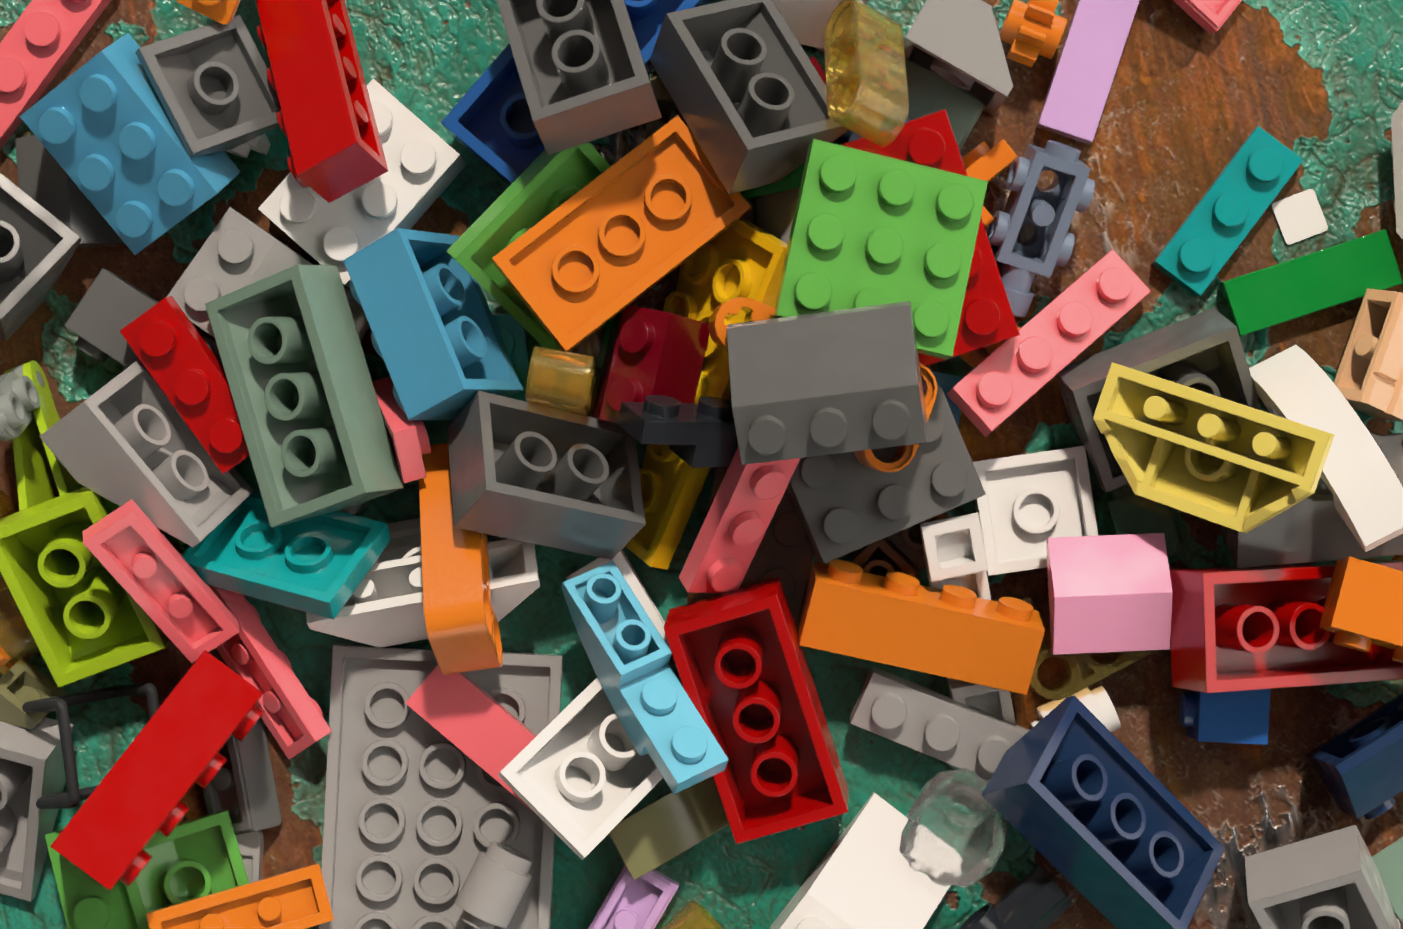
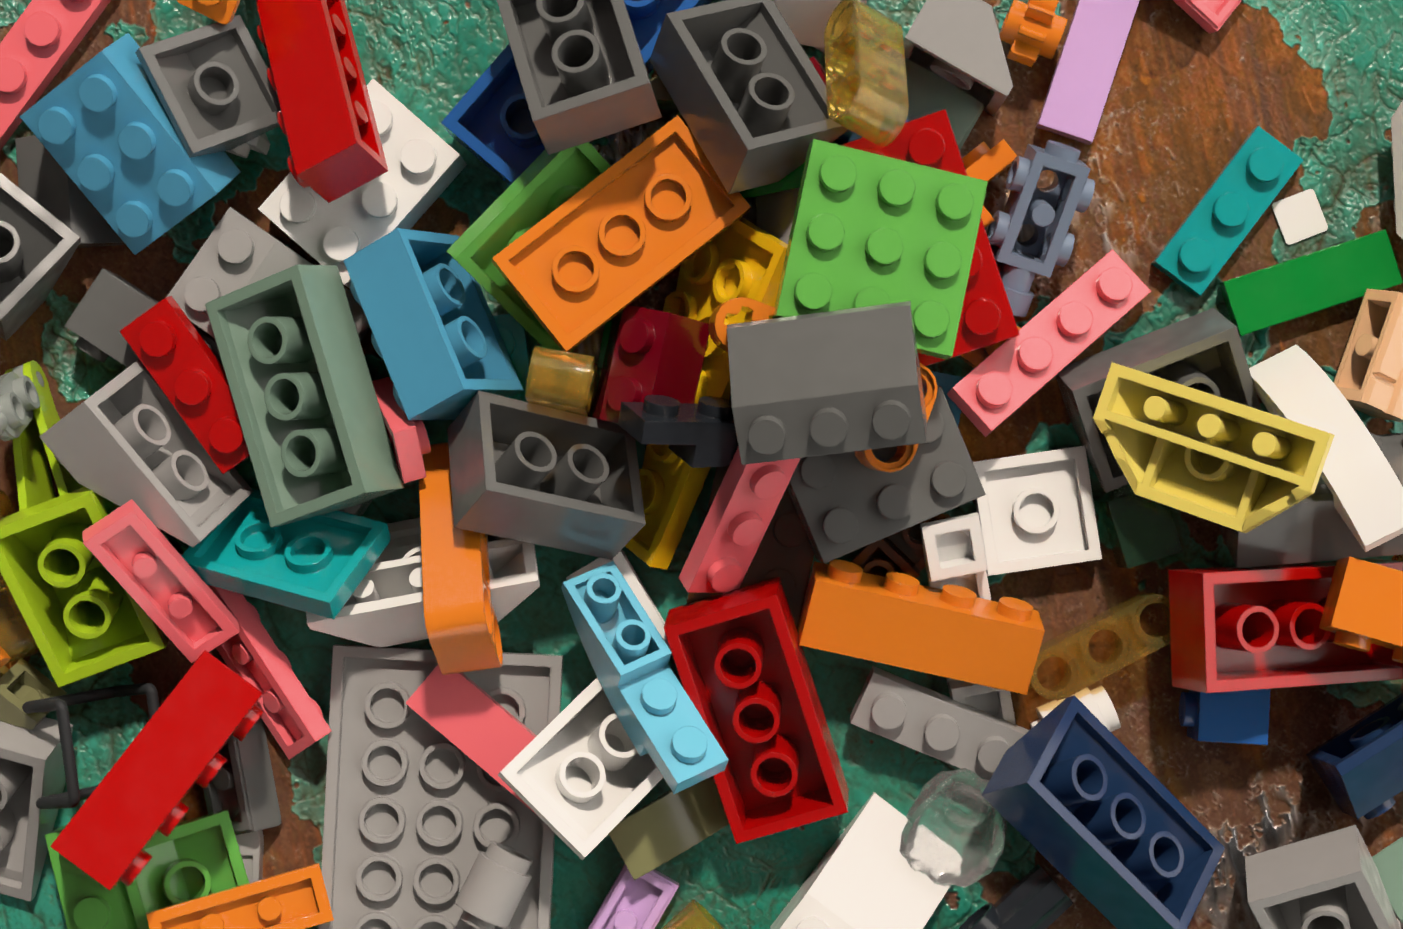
bright pink slope [1046,533,1173,655] -> none

